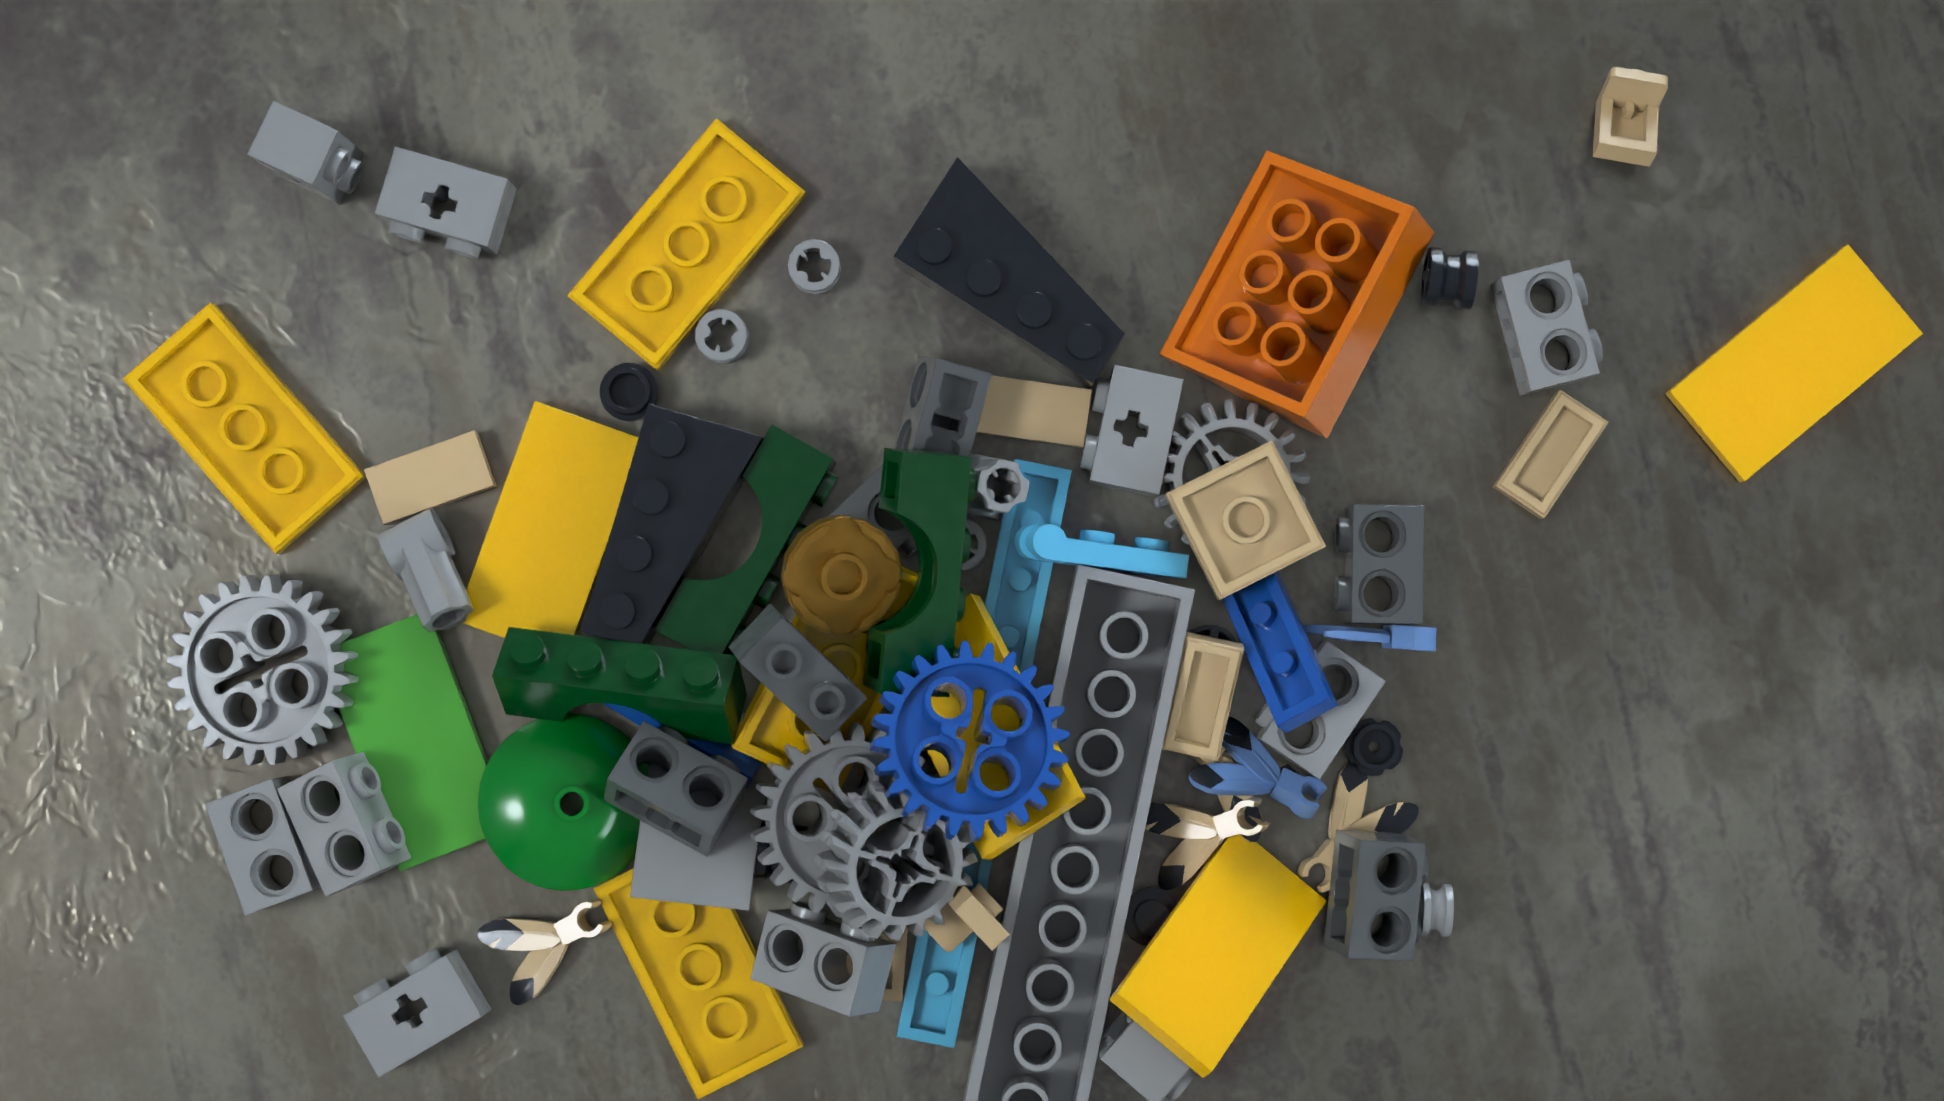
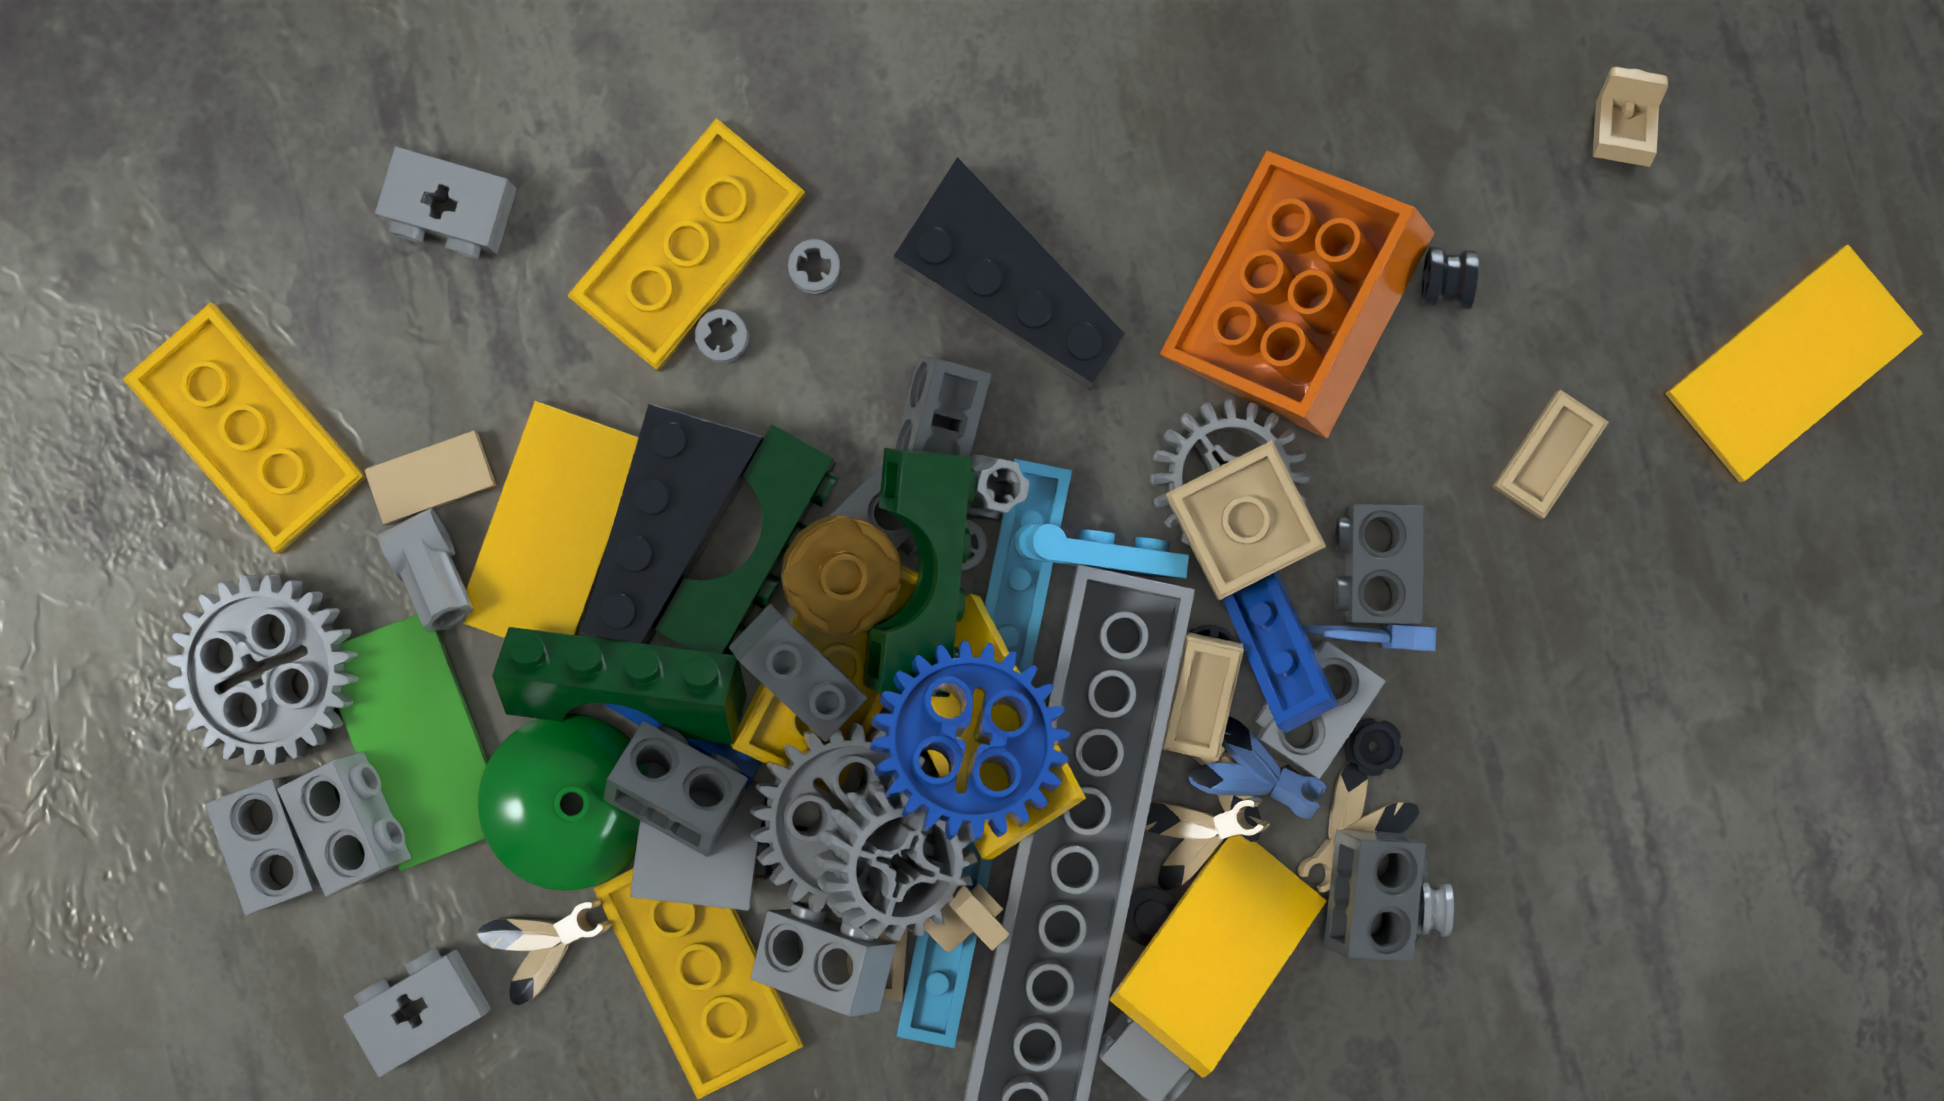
light grey brick [247,101,364,204] -> none
black plate [599,363,659,422] -> none
tan tile [976,375,1092,449] -> none
light grey brick [1080,365,1184,498] -> none
light grey brick [1490,260,1603,396] -> none

